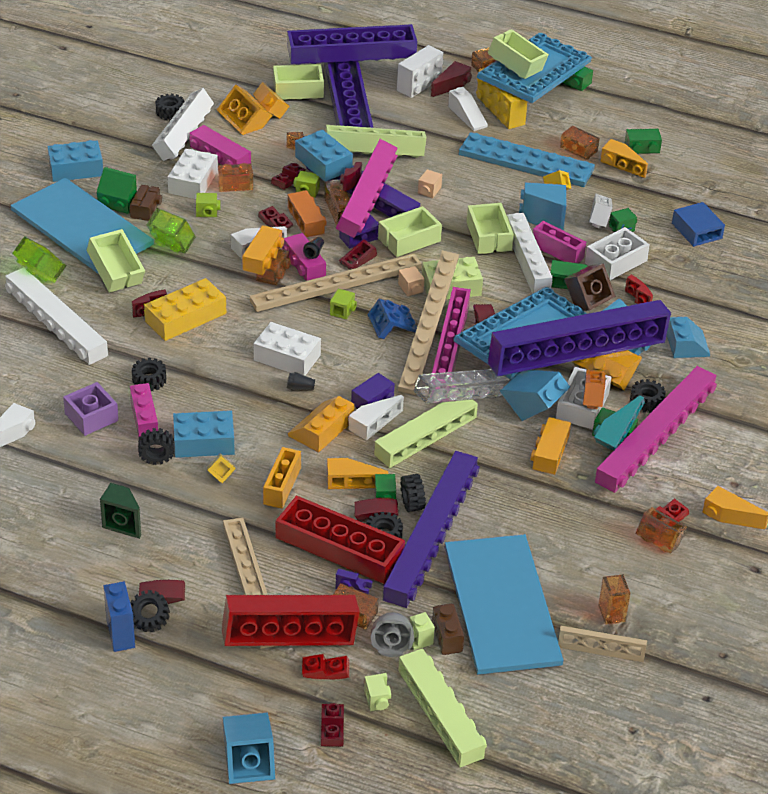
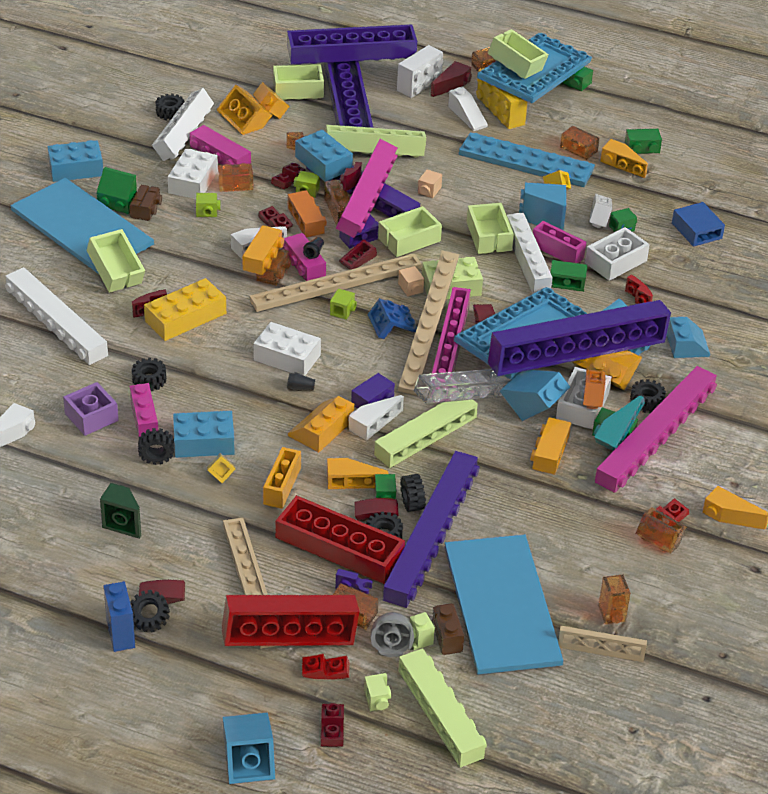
clear neon green brick [12,236,67,283] -> none
clear neon green brick [146,208,196,254] -> none
reddish brown brick [564,263,616,311] -> none

